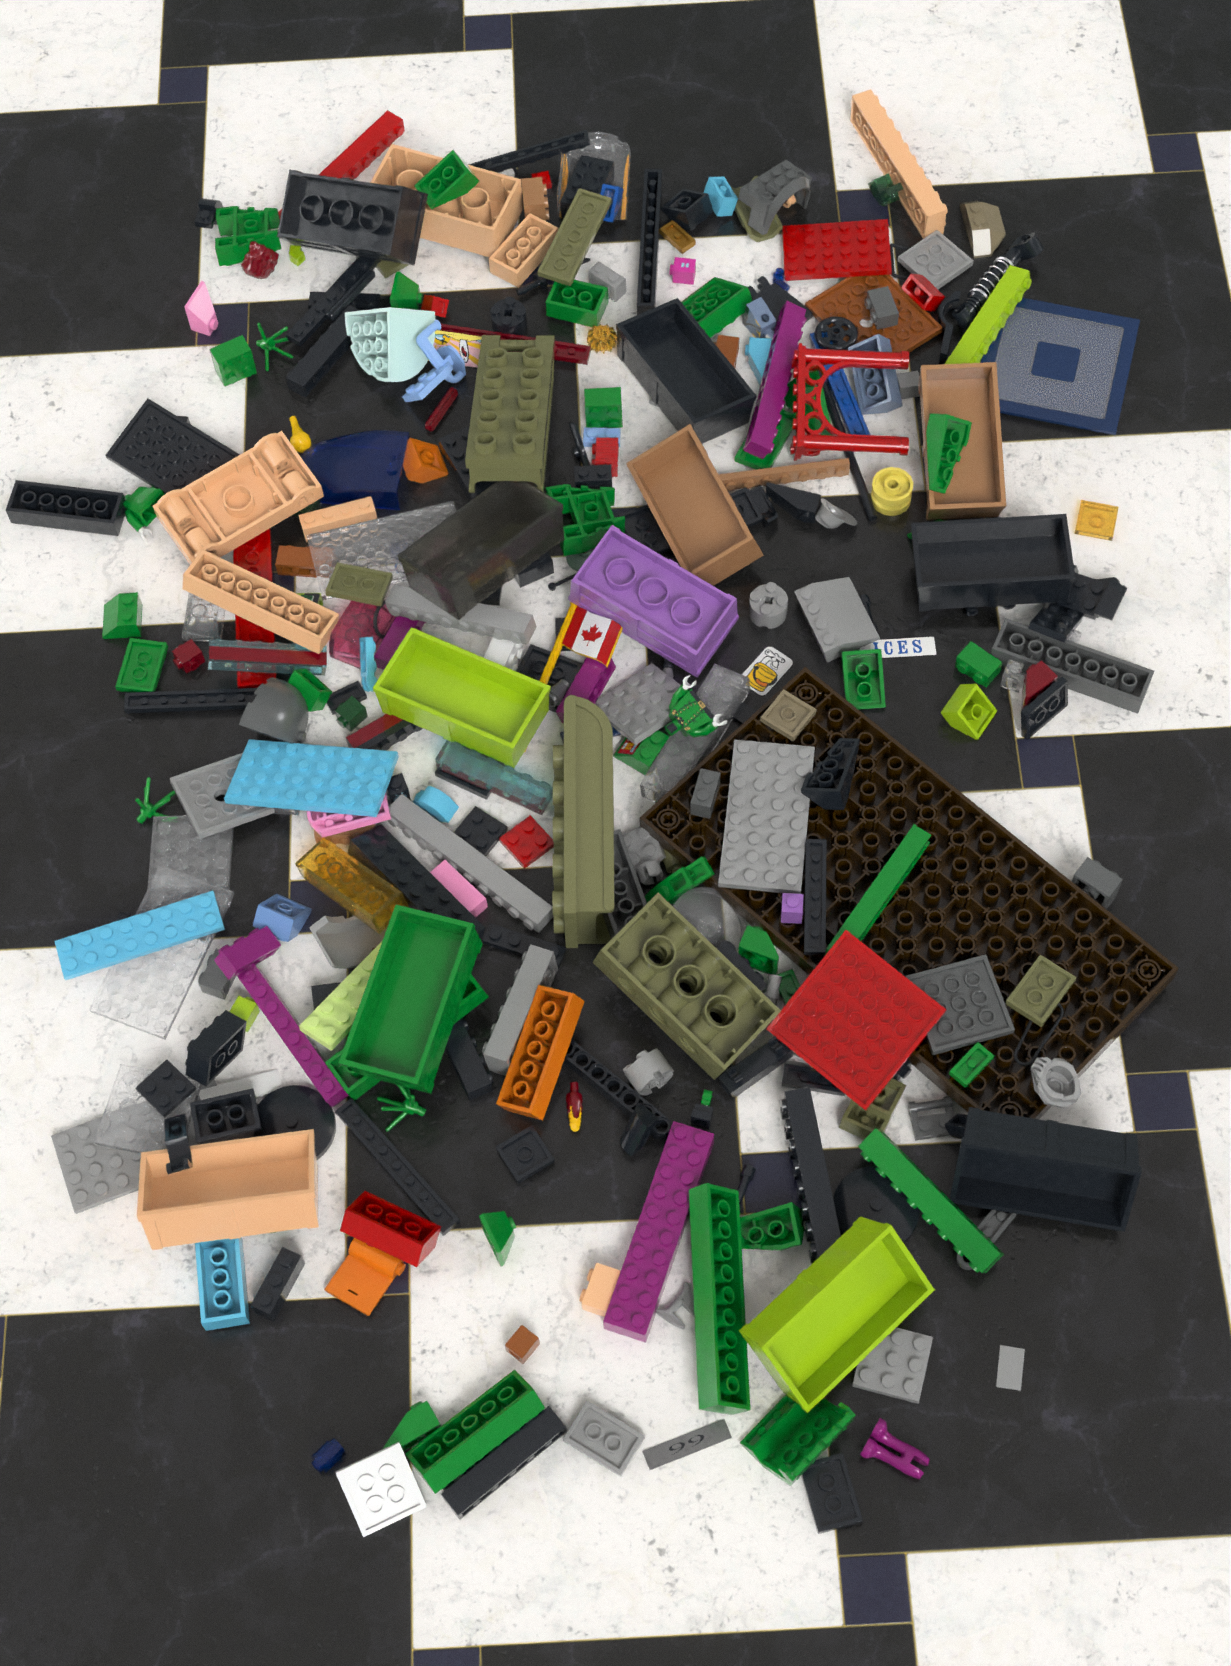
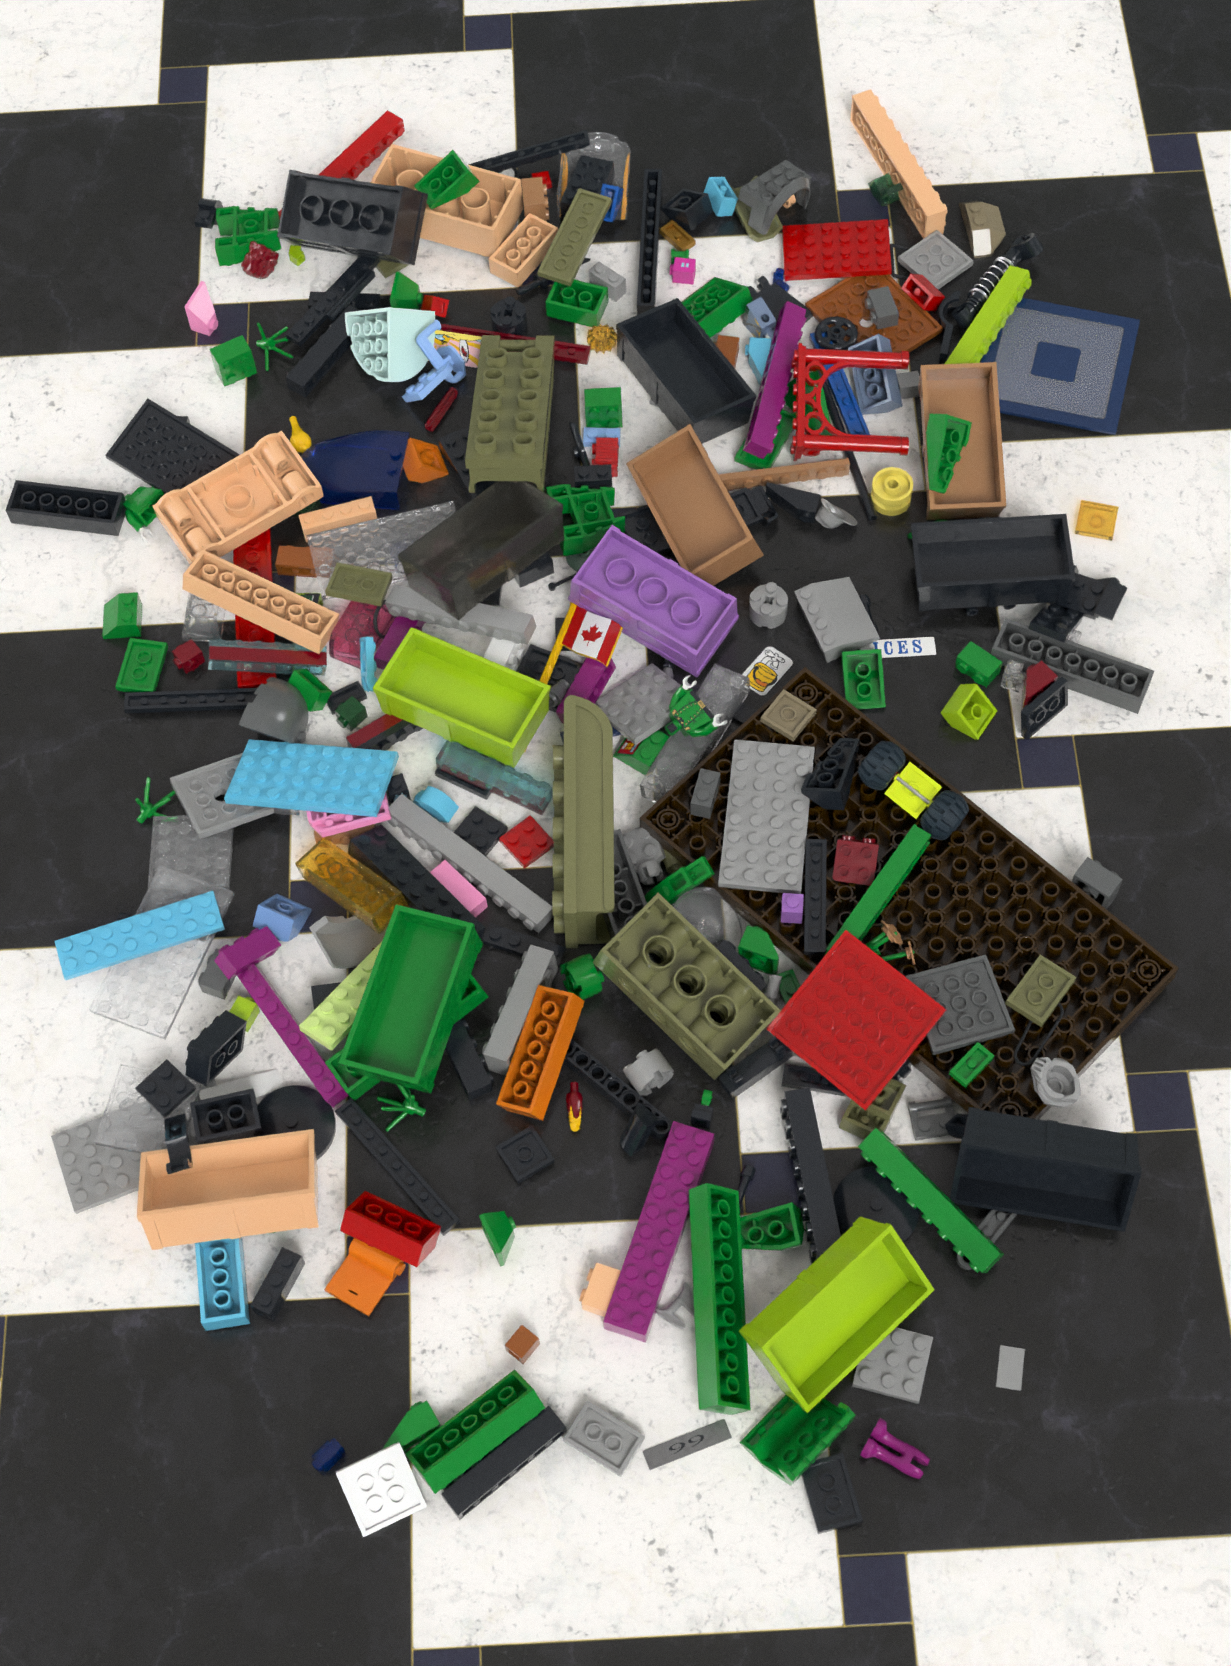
none -> green brick [560,953,604,1000]
none -> green bush [671,249,689,264]
none -> dark red bracket [833,835,879,885]
none -> black plate [858,741,969,840]
none -> plant [865,920,915,965]

